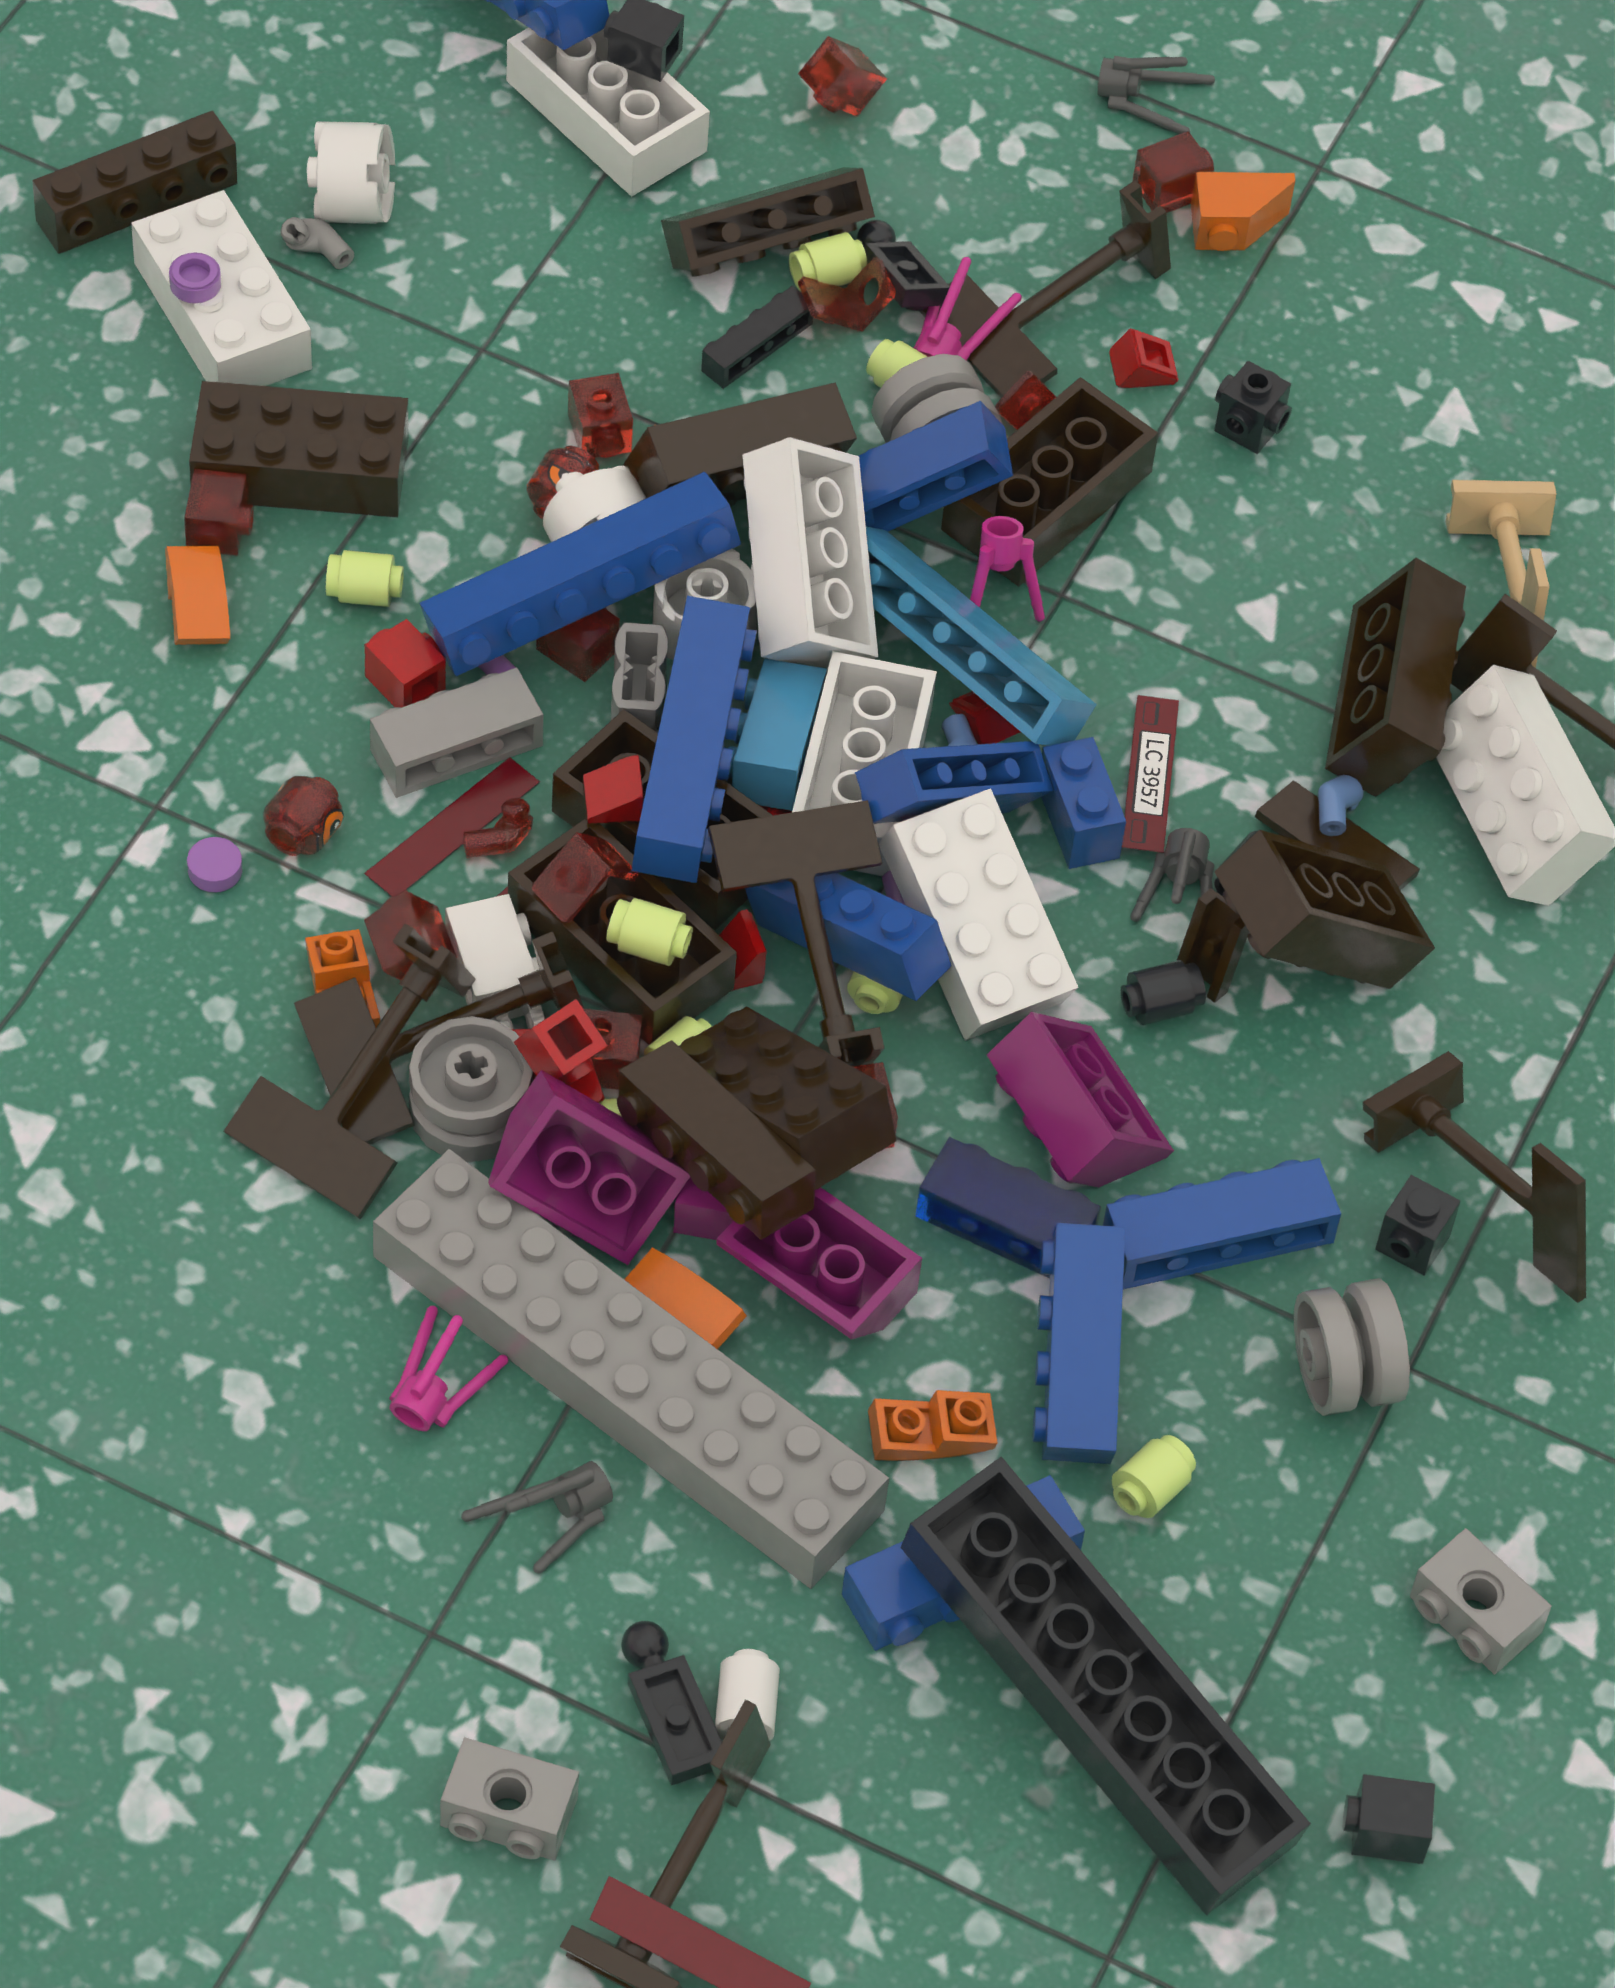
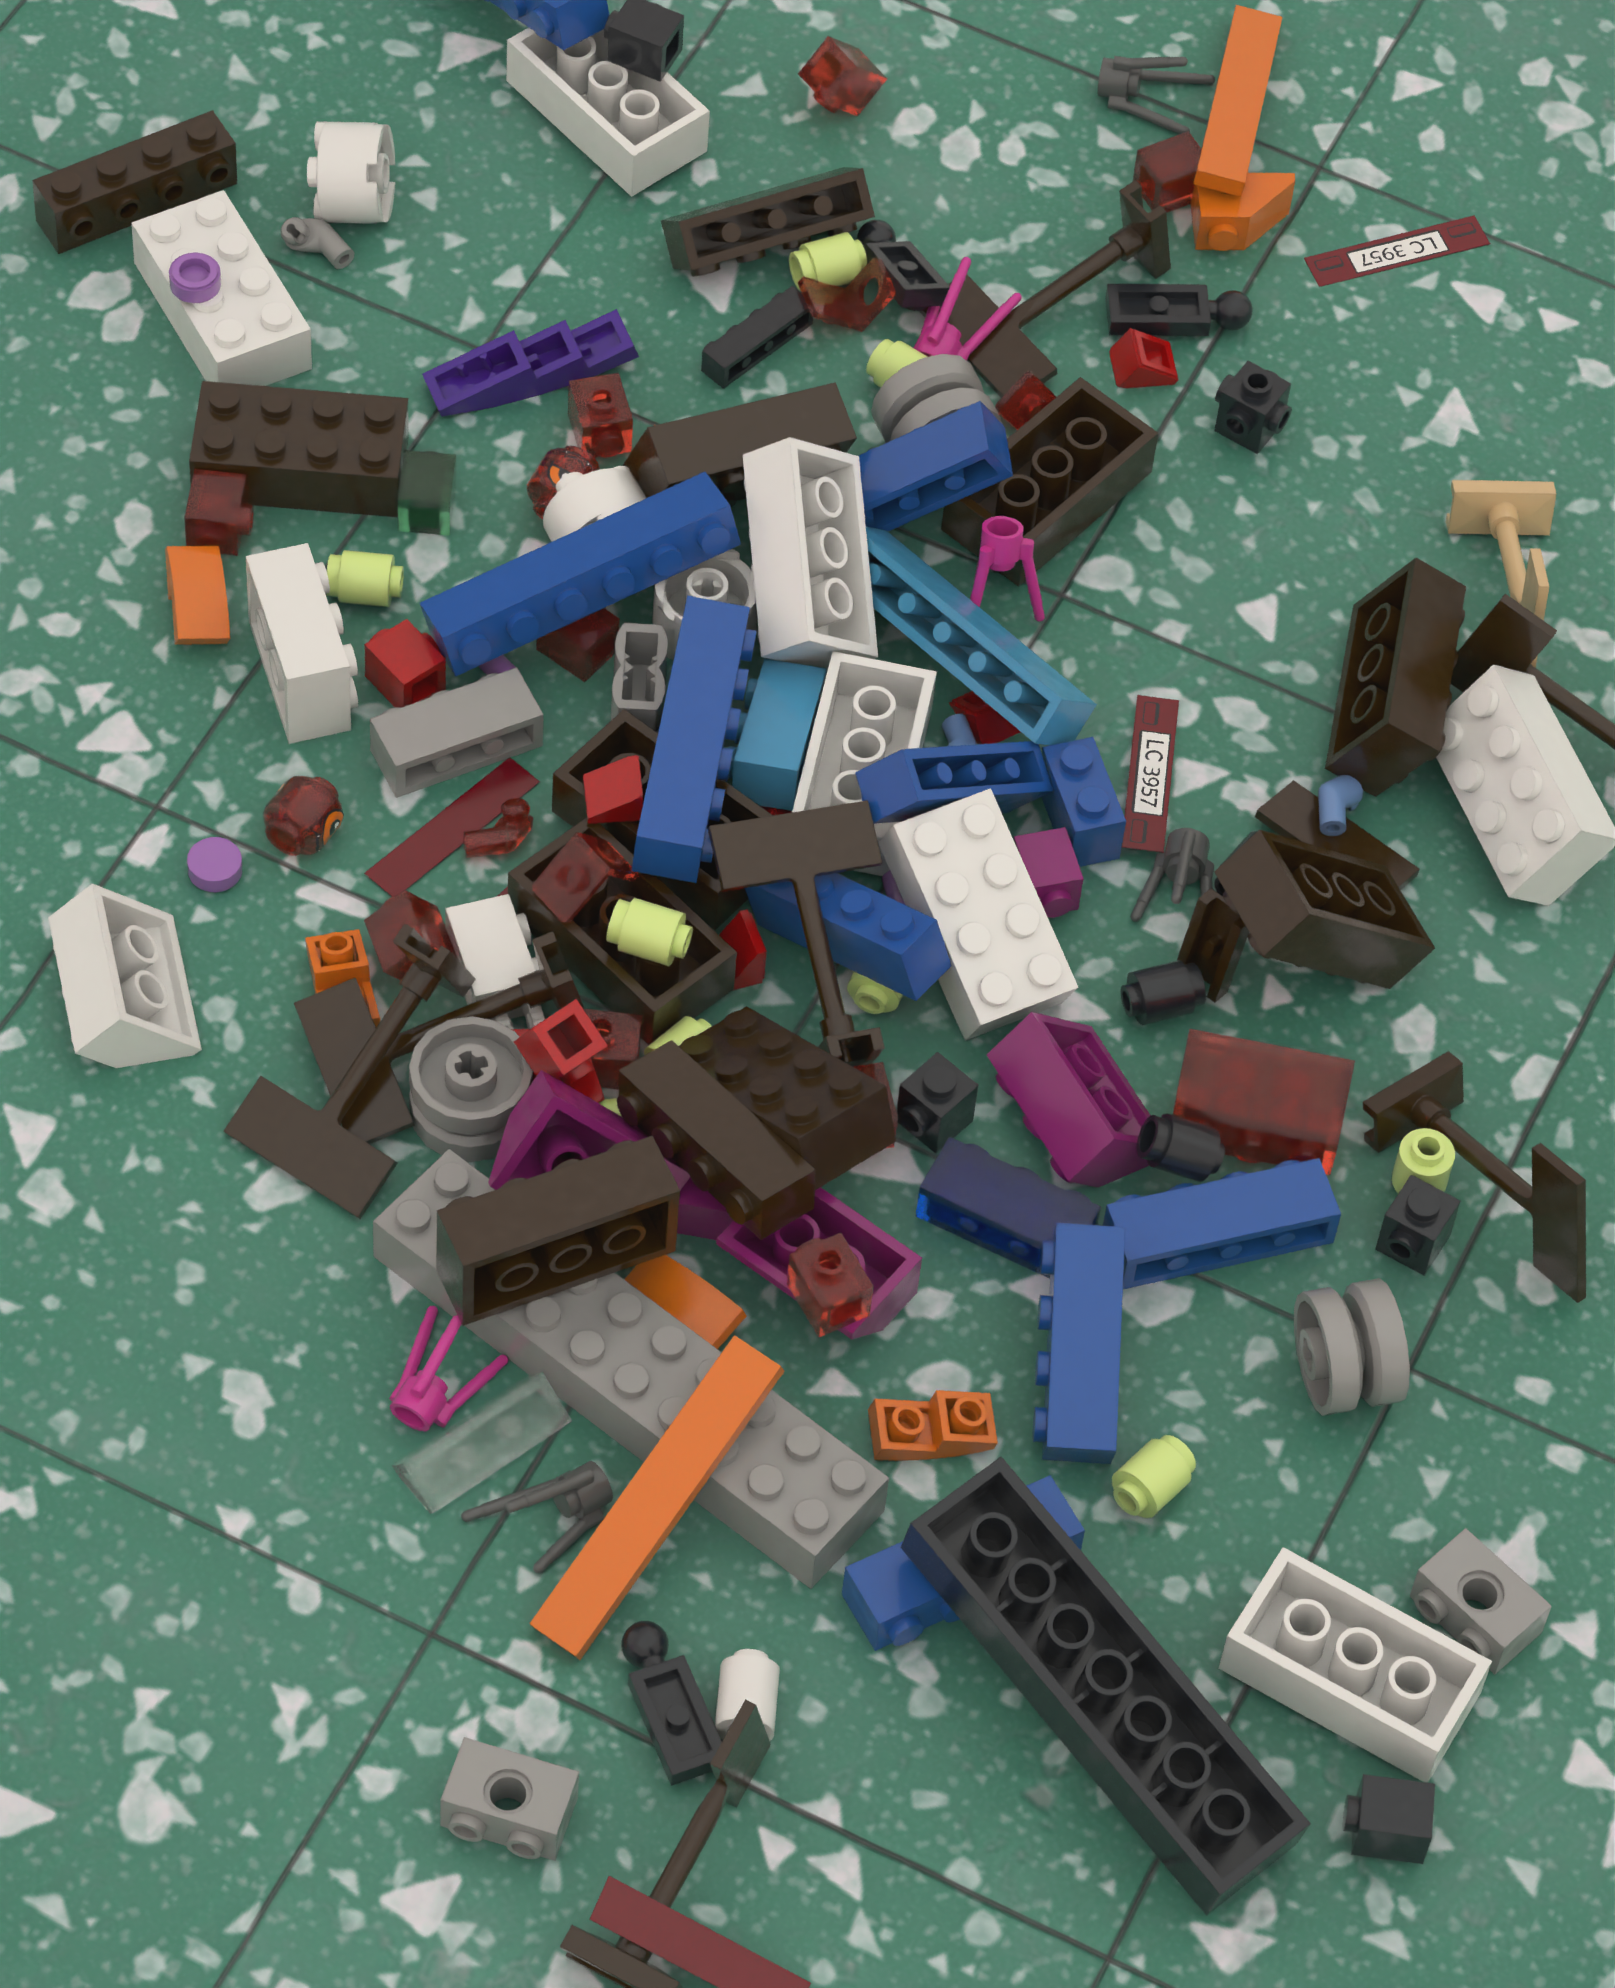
none -> white slope [48,884,202,1068]
none -> white brick [246,543,358,744]
none -> clear slope [392,1372,572,1514]
none -> clear green brick [398,450,456,536]
none -> dark purple slope [422,309,639,417]
none -> dark brown brick [436,1136,680,1326]
none -> orange tile [529,1335,784,1660]
none -> clear red brick [787,1233,874,1337]
none -> black brick [895,1052,979,1154]
none -> magenta brick [1013,827,1084,918]
none -> black plate [1105,284,1253,336]
none -> black brick [1137,1113,1225,1182]
none -> clear red slope [1172,1029,1355,1175]
none -> orange tile [1193,5,1282,196]
none -> white brick [1218,1547,1492,1783]
none -> sticker [1304,215,1490,287]
none -> yellowish green brick [1392,1128,1455,1194]

